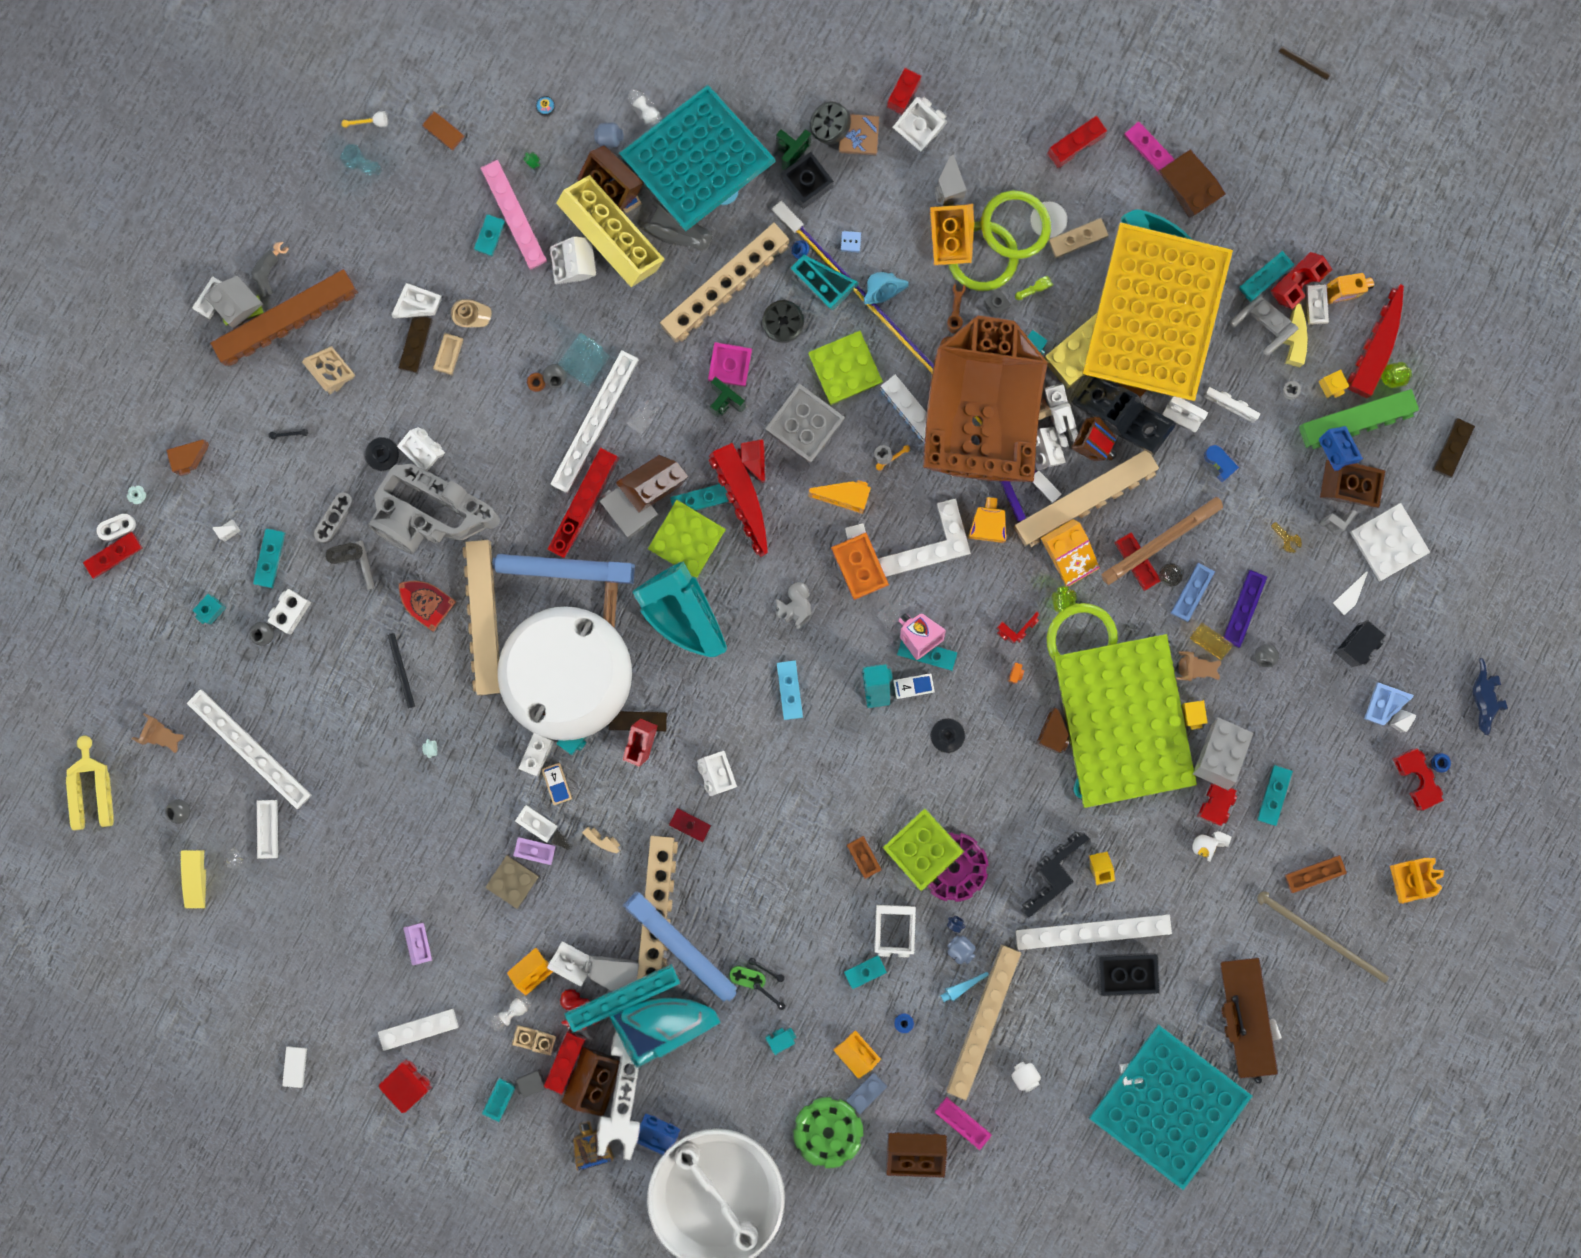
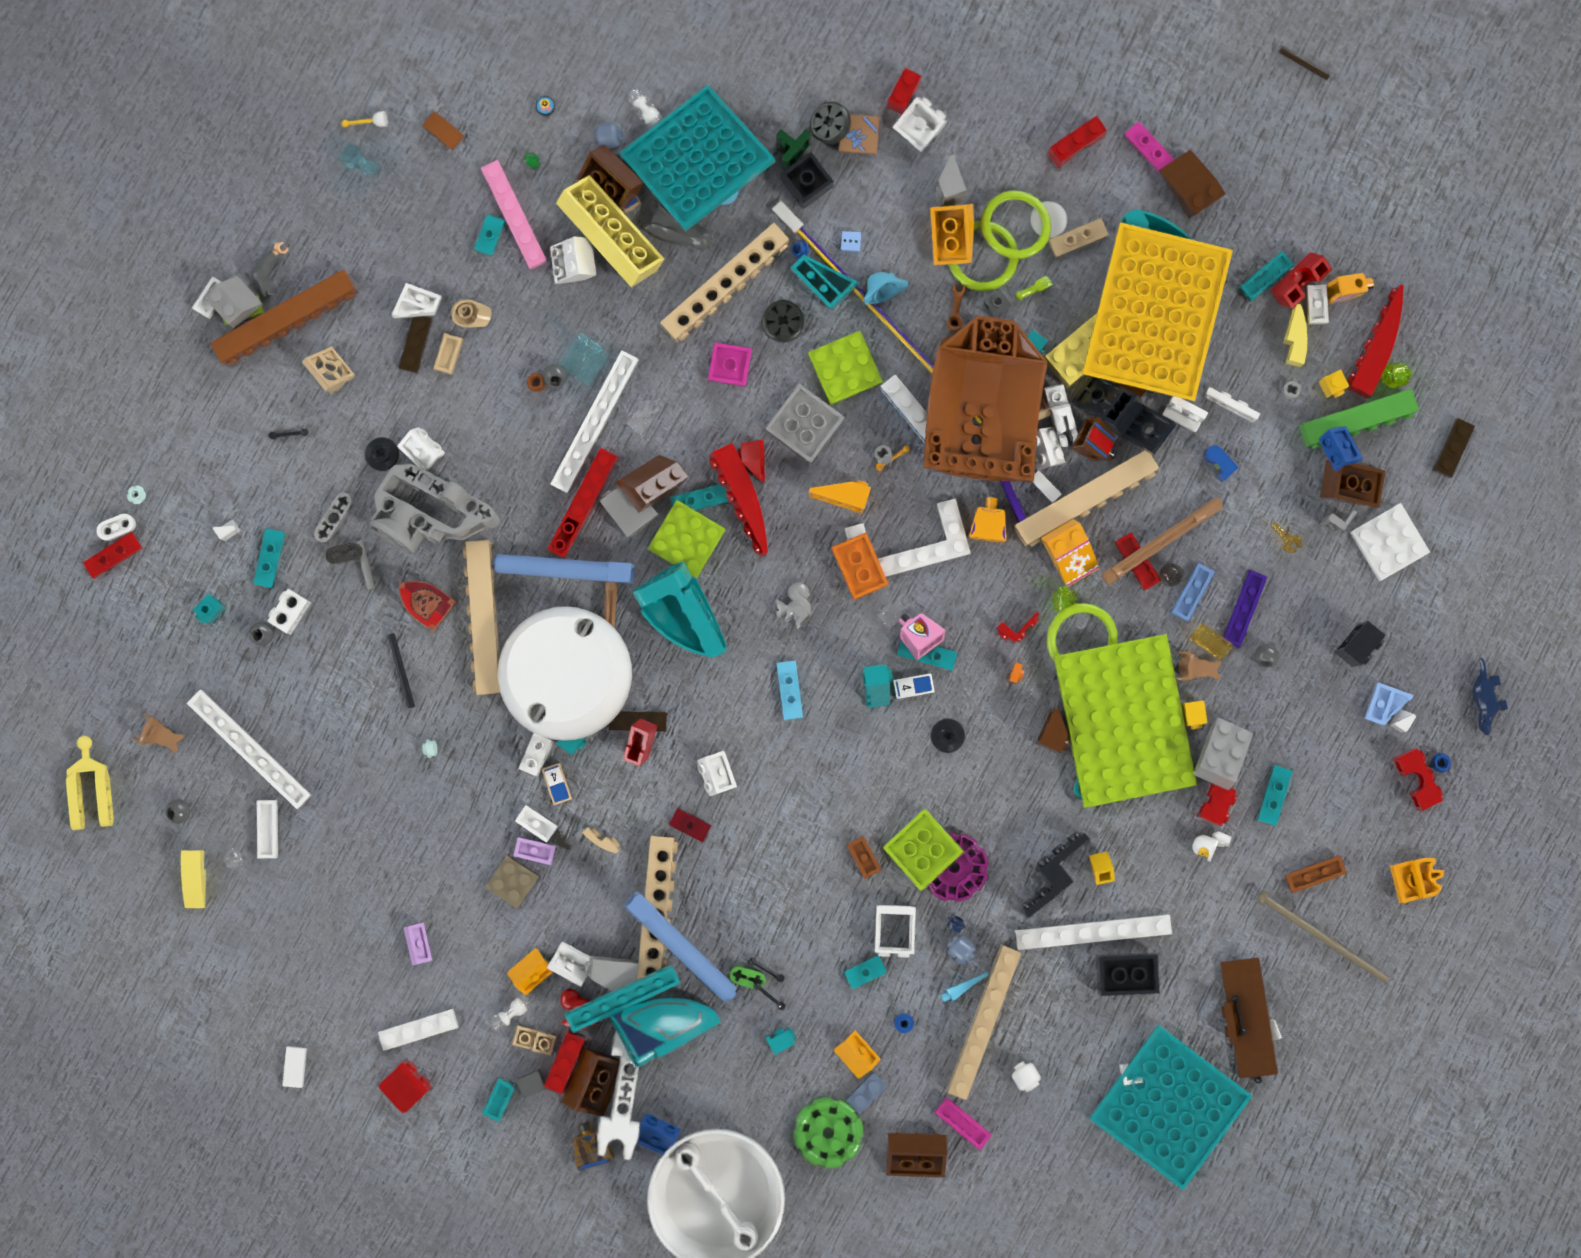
dark orange slope [166,439,209,476] -> none
dark green bracket [710,376,746,418] -> none
light grey plate [1229,295,1298,356] -> none
white sticker [1333,572,1368,615] -> none

